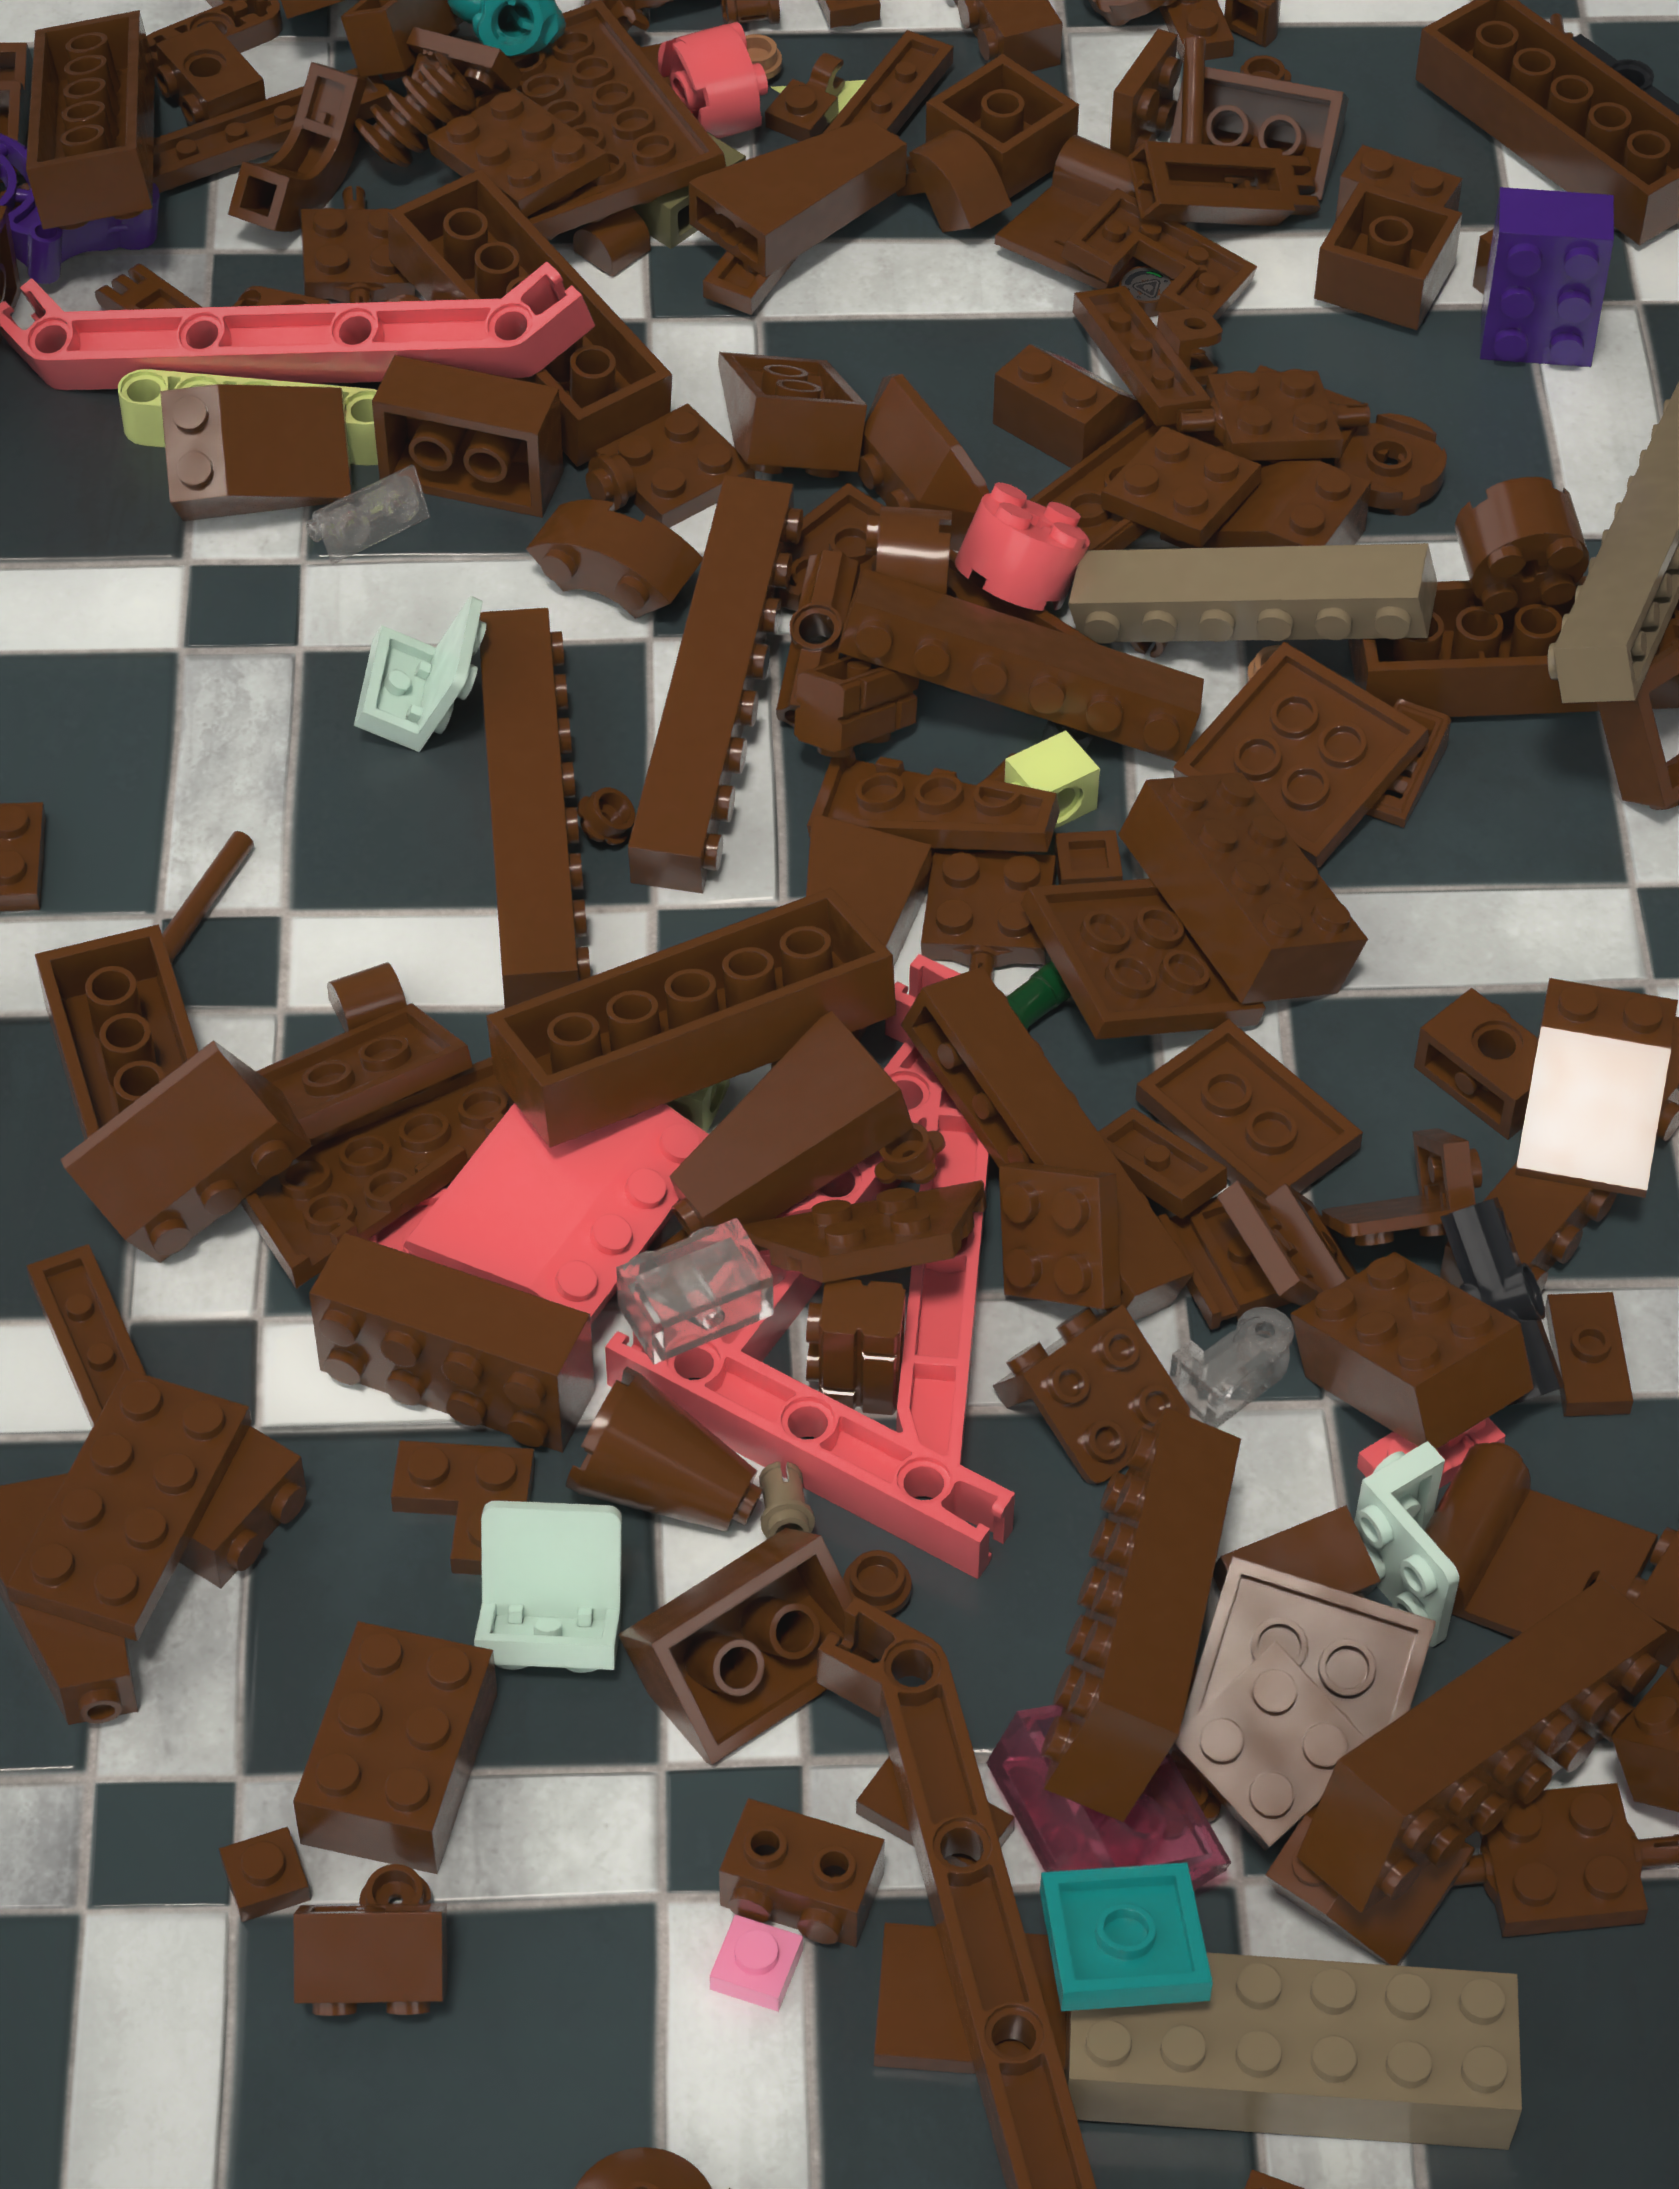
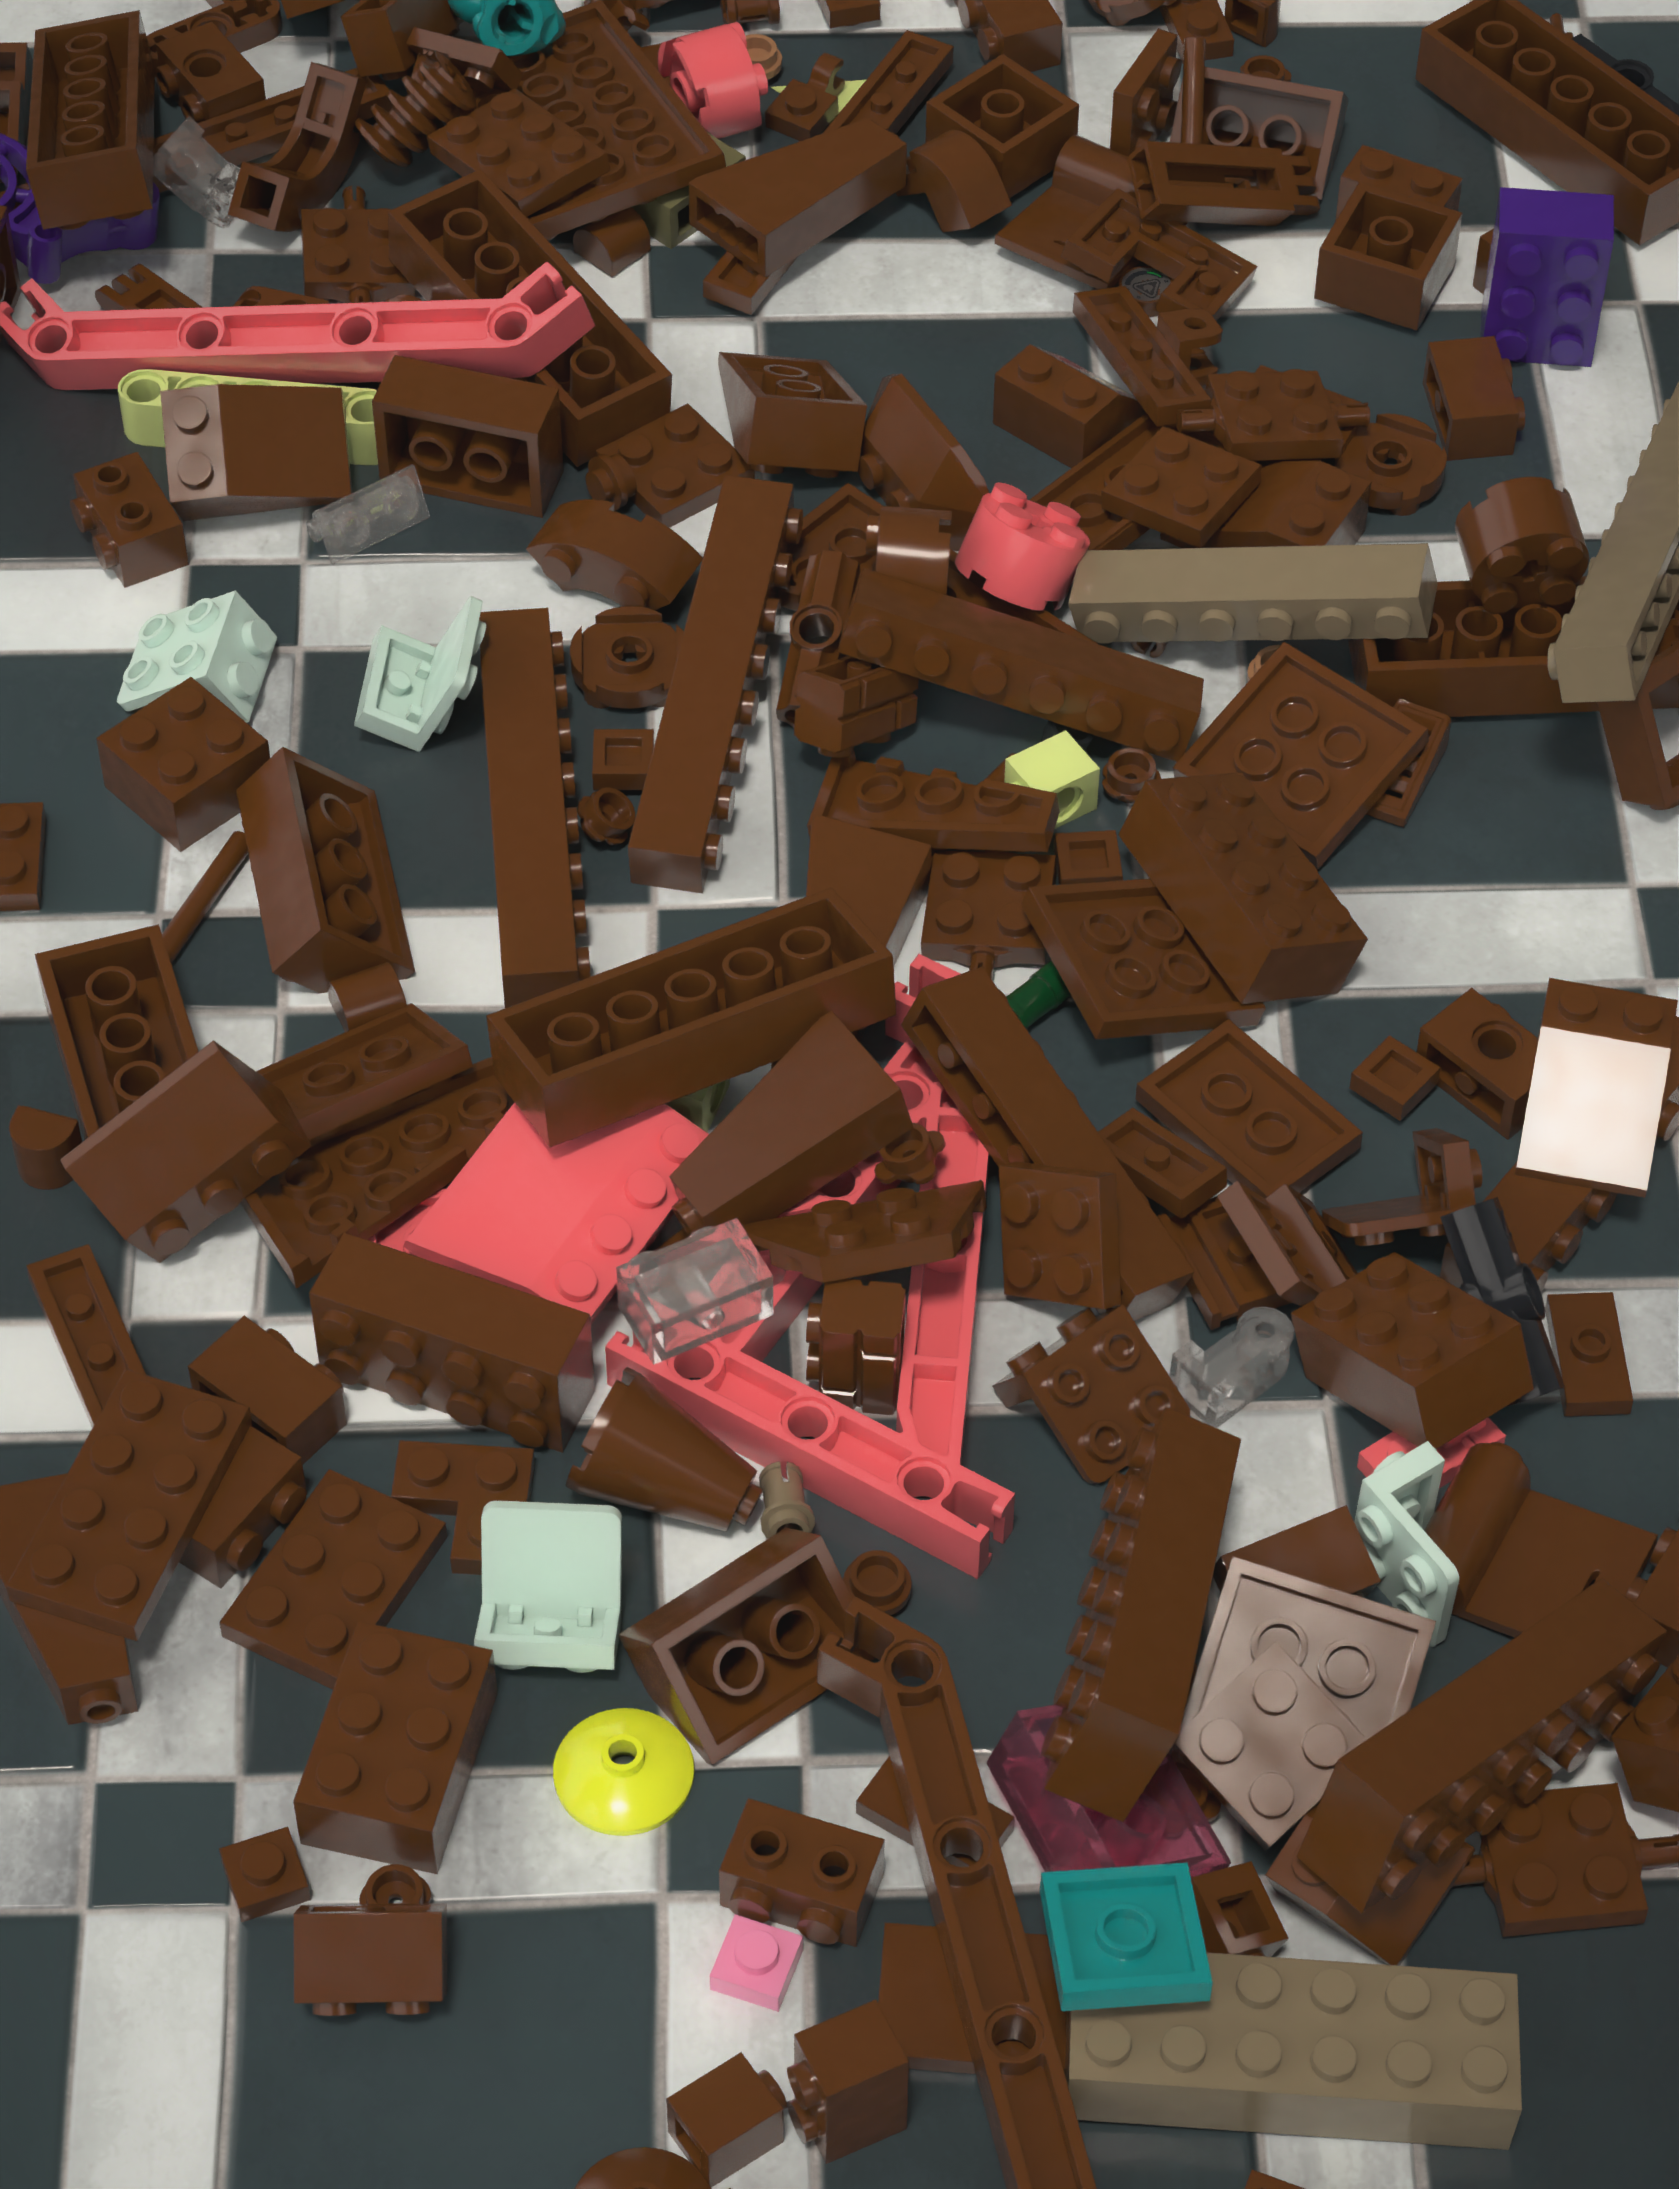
none -> reddish brown brick [9,1105,82,1190]
none -> reddish brown brick [70,452,189,588]
none -> reddish brown brick [96,677,270,852]
none -> light aqua bracket [117,590,277,723]
none -> clear leg [153,116,240,228]
none -> reddish brown brick [188,1315,347,1464]
none -> reddish brown plate [219,1469,447,1690]
none -> reddish brown slope [236,747,415,993]
none -> neon yellow dish [553,1708,694,1836]
none -> reddish brown plate [570,606,684,709]
none -> reddish brown plate [592,729,654,790]
none -> reddish brown brick [666,2052,787,2188]
none -> reddish brown brick [787,1999,909,2164]
none -> reddish brown plate [1102,748,1161,803]
none -> reddish brown brick [1191,1861,1289,1957]
none -> reddish brown plate [1349,1035,1441,1121]
none -> reddish brown brick [1423,336,1525,461]

